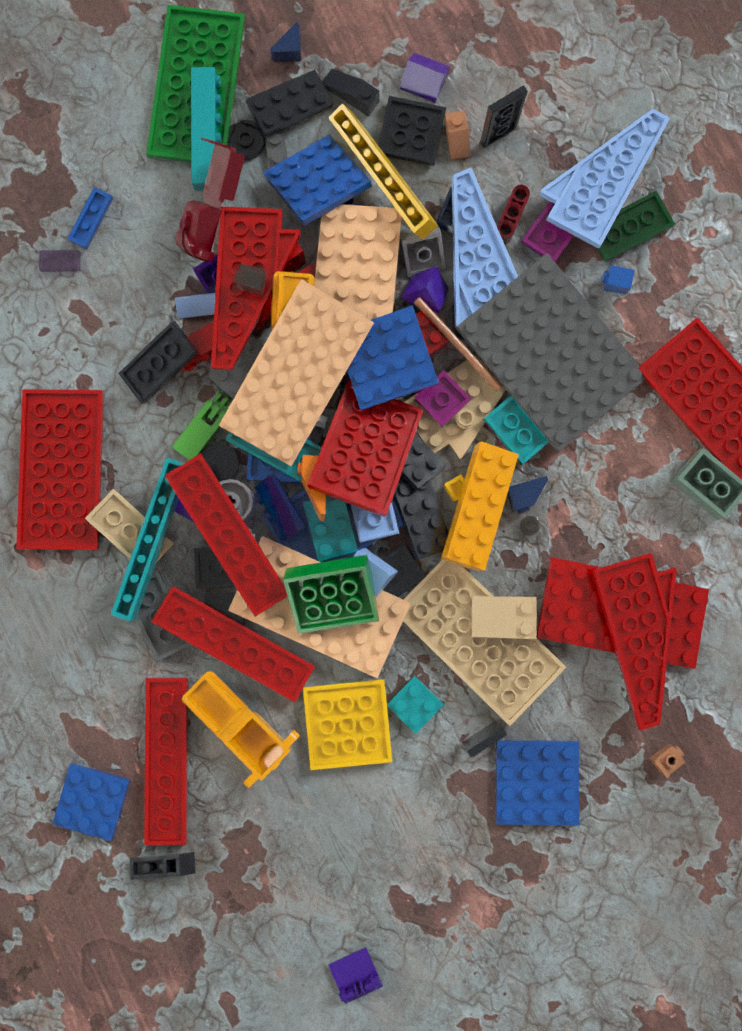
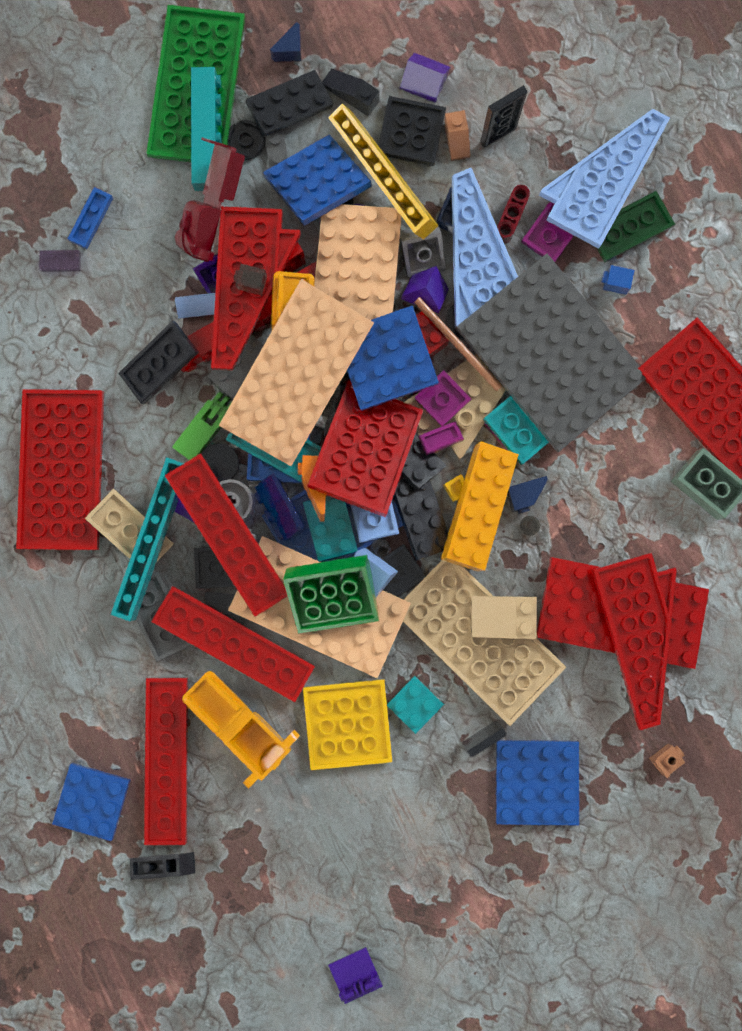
none -> magenta tile [418,421,464,456]

